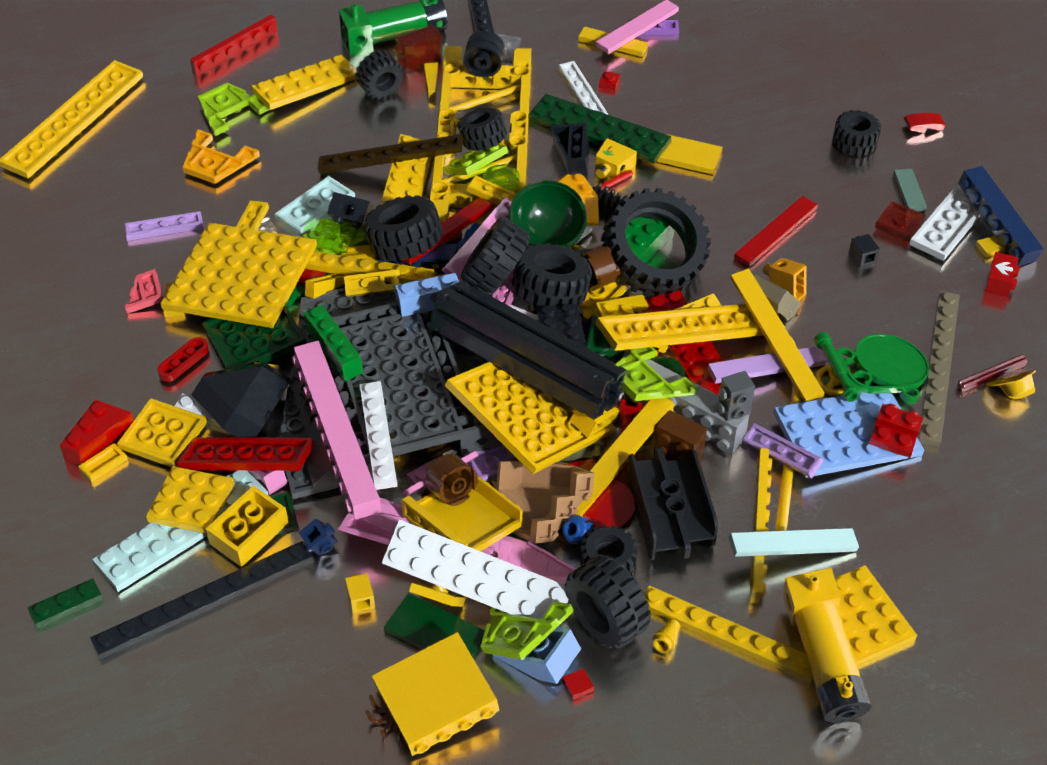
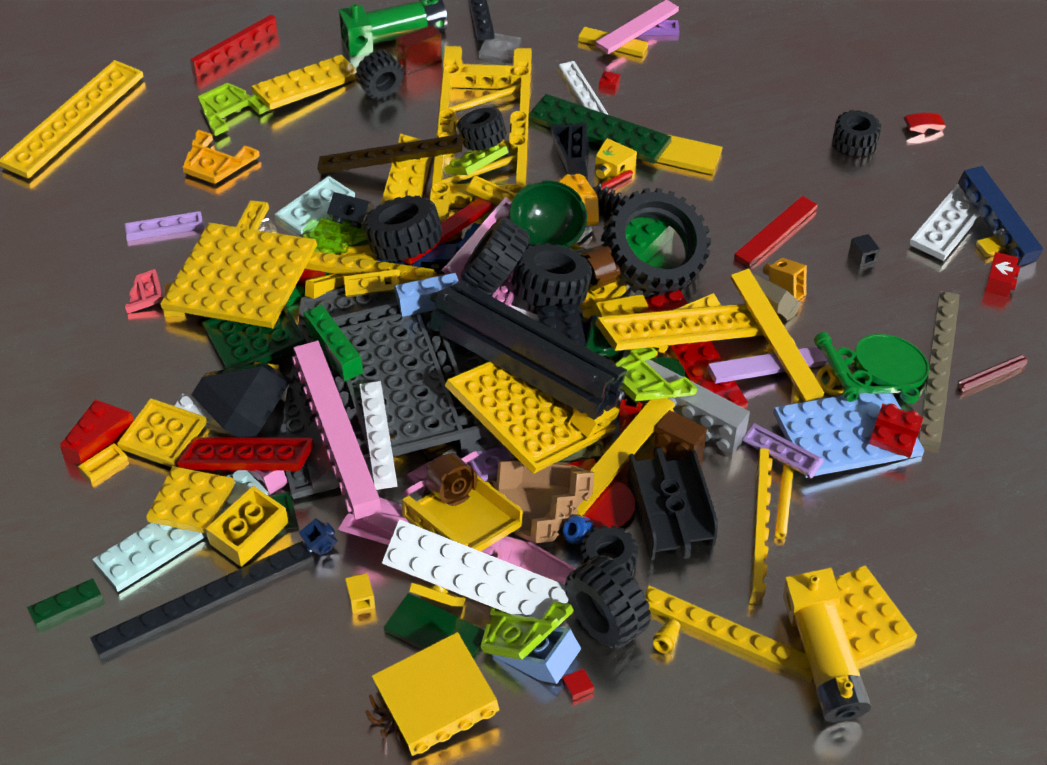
red plate [157,337,209,382] -> none
yellow piece [424,62,438,100] -> none
black wheel [463,31,505,77] -> none
clear neon green tile [483,164,520,192] -> none
dark grey brick [716,371,755,421] -> none
light aqua tile [728,528,859,557] -> none
clear red plate [875,201,926,242] -> none
sand green tile [893,169,927,212] -> none
yellow piece [986,369,1036,399] -> none

